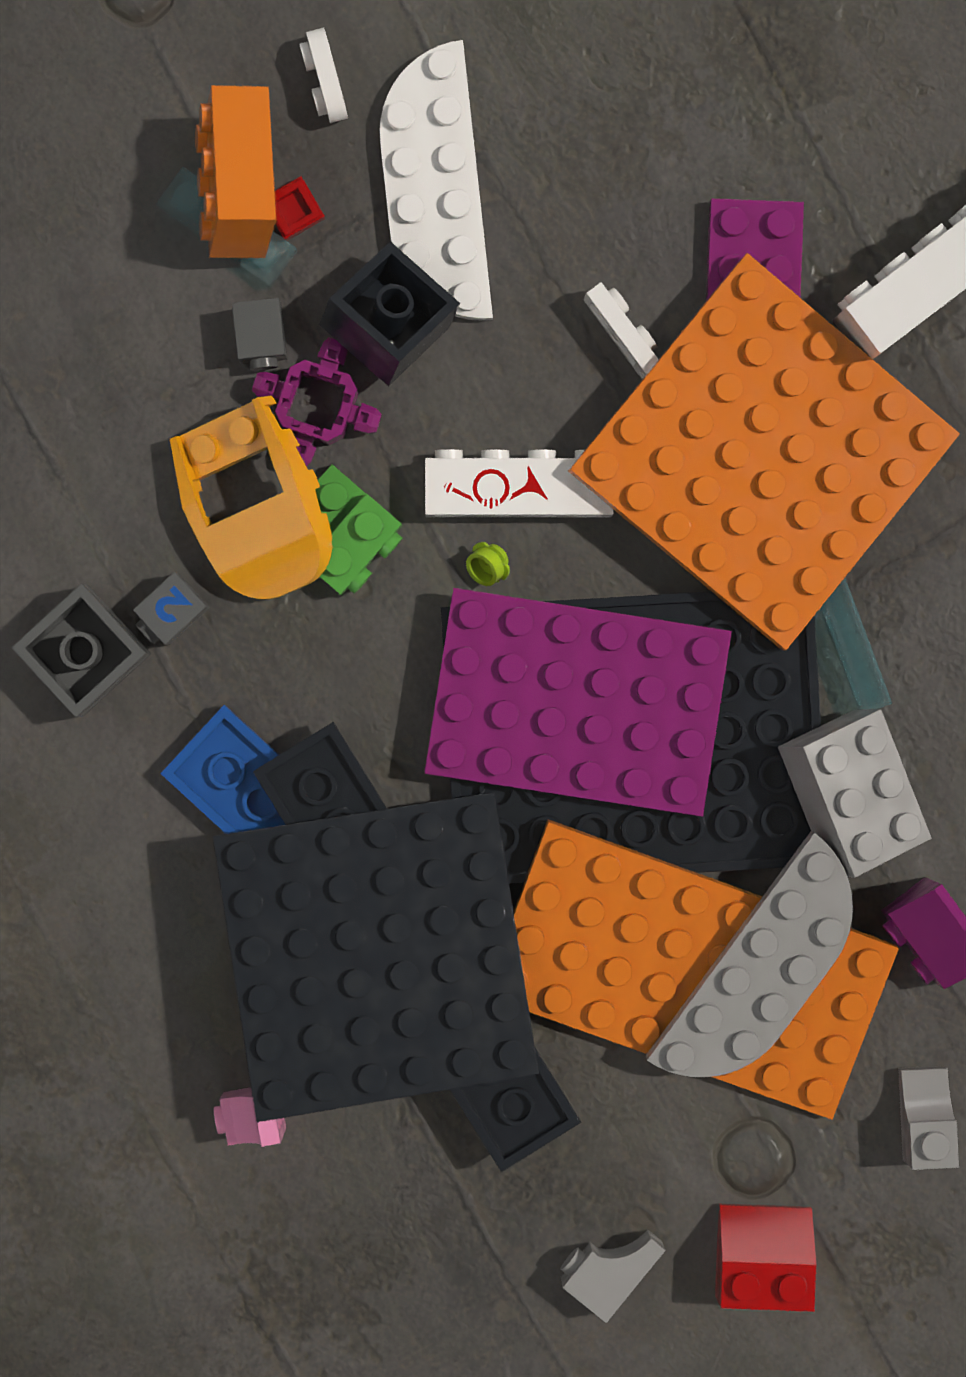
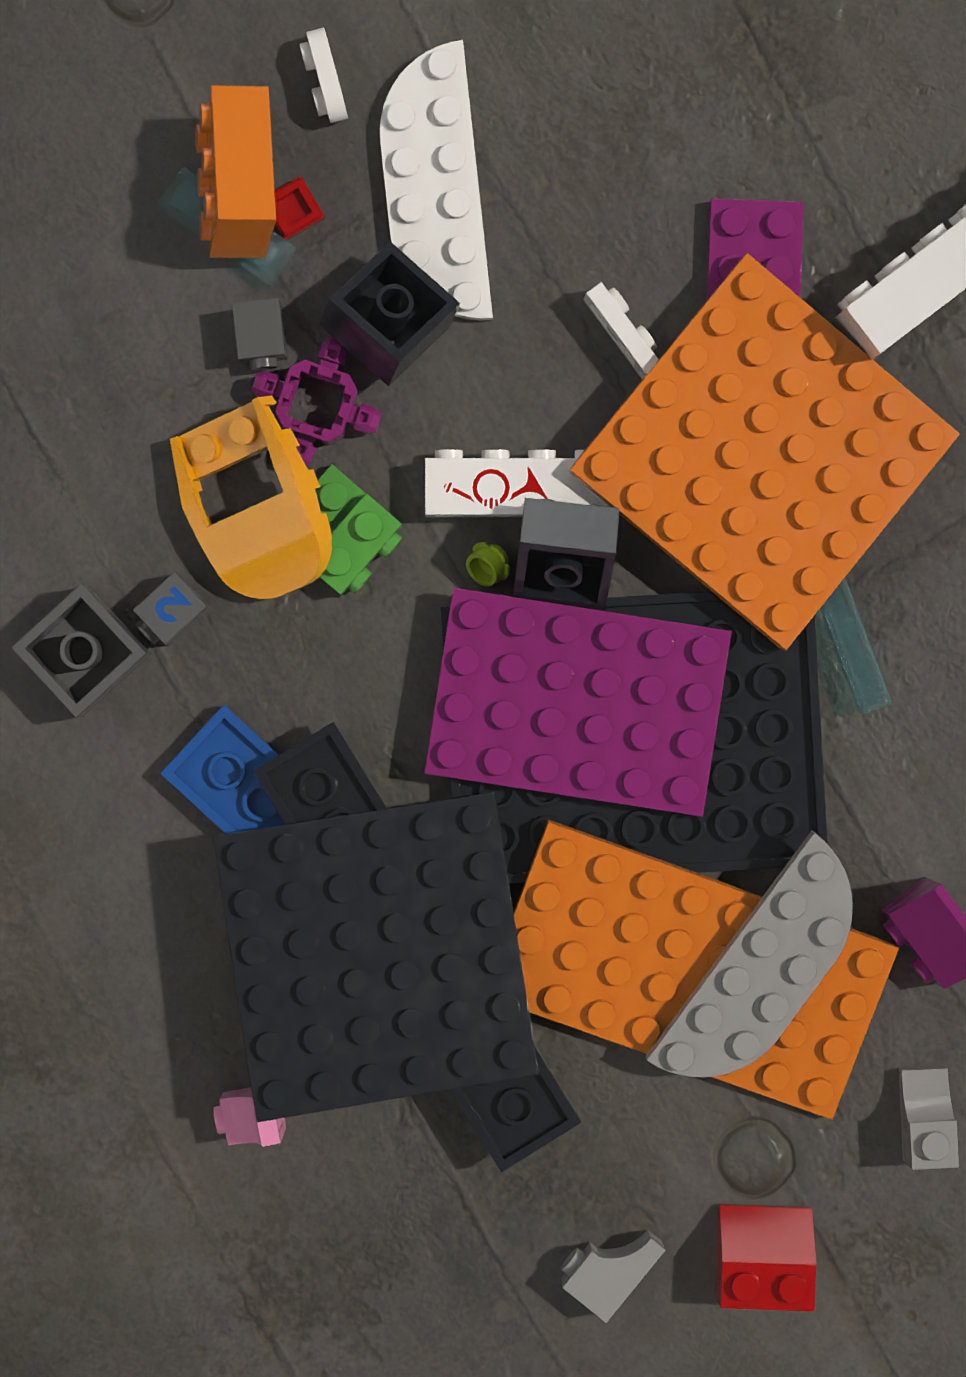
light grey brick [778,709,932,878] -> none
none -> black brick [513,498,619,611]

